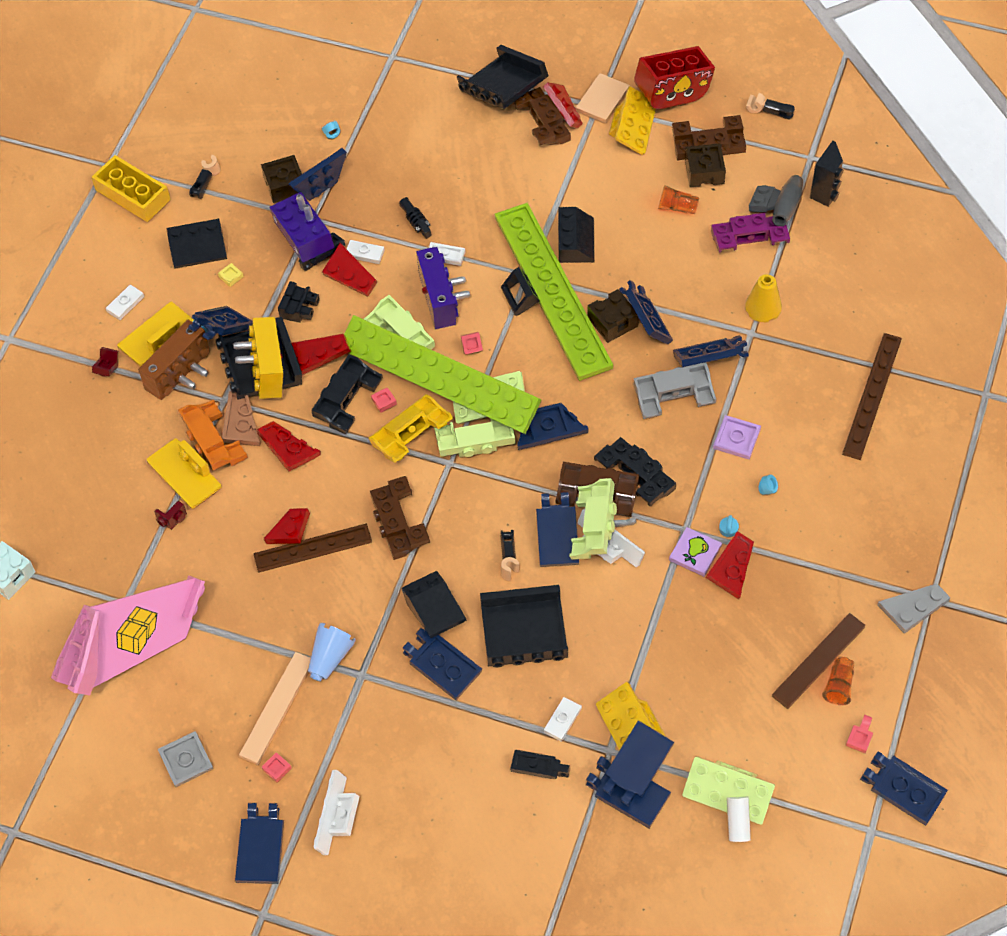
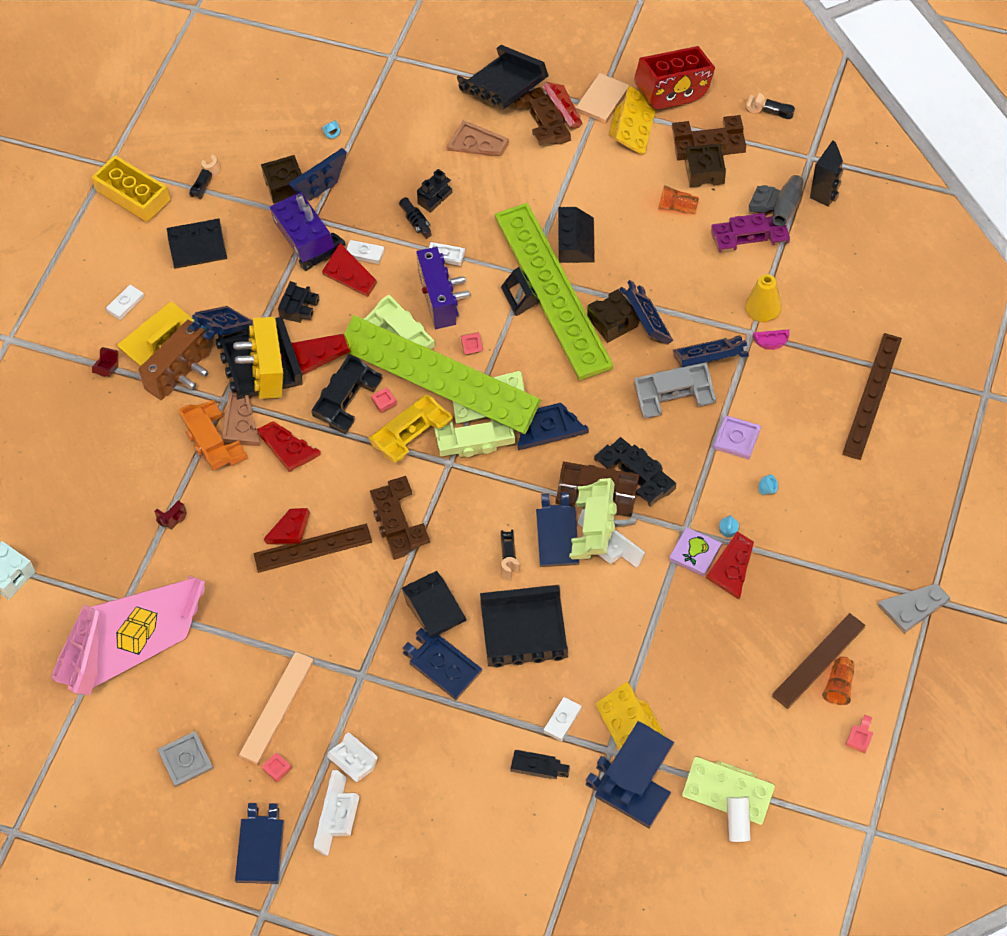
yellow bracket [146,438,222,509] -> none
light yellow tile [218,263,244,287] -> none
light blue cone [308,623,356,682] -> none
dark blue tile [860,751,948,826] -> none
none -> white bracket [327,732,378,782]
none -> black hips [417,169,453,213]
none -> nougat wing [447,120,509,156]
none -> dark pink tile [752,329,789,350]

